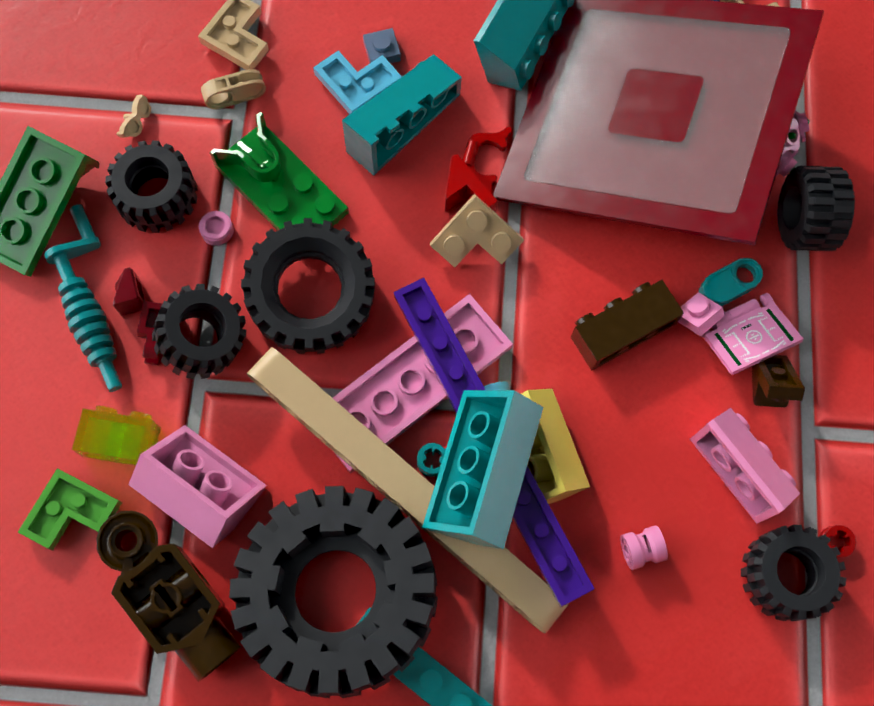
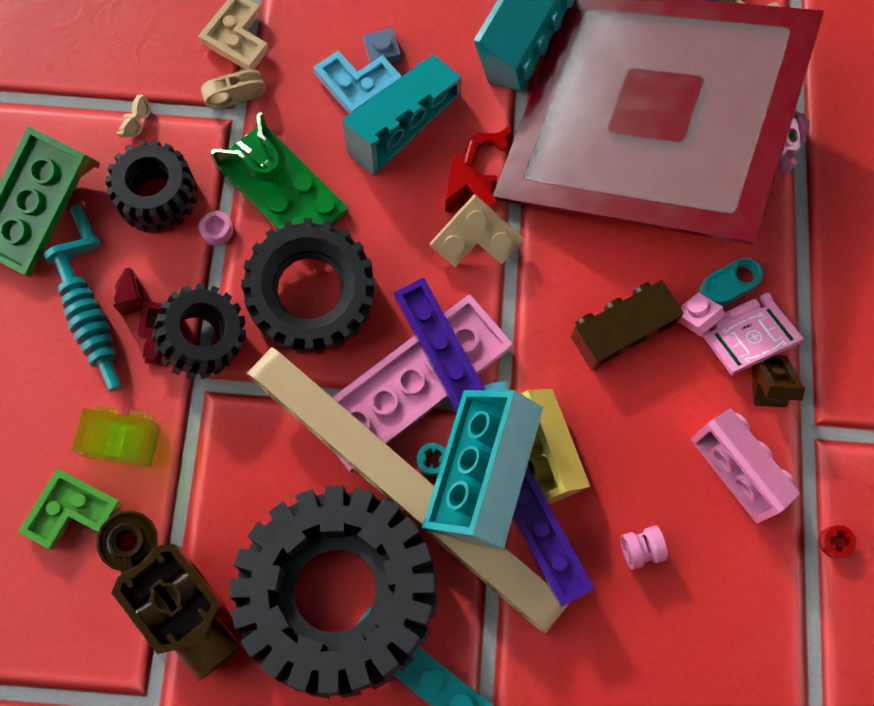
bright pink slope [128,425,267,548] -> none
black tyre [741,525,846,621] -> none
black tyre [777,166,855,251] -> none

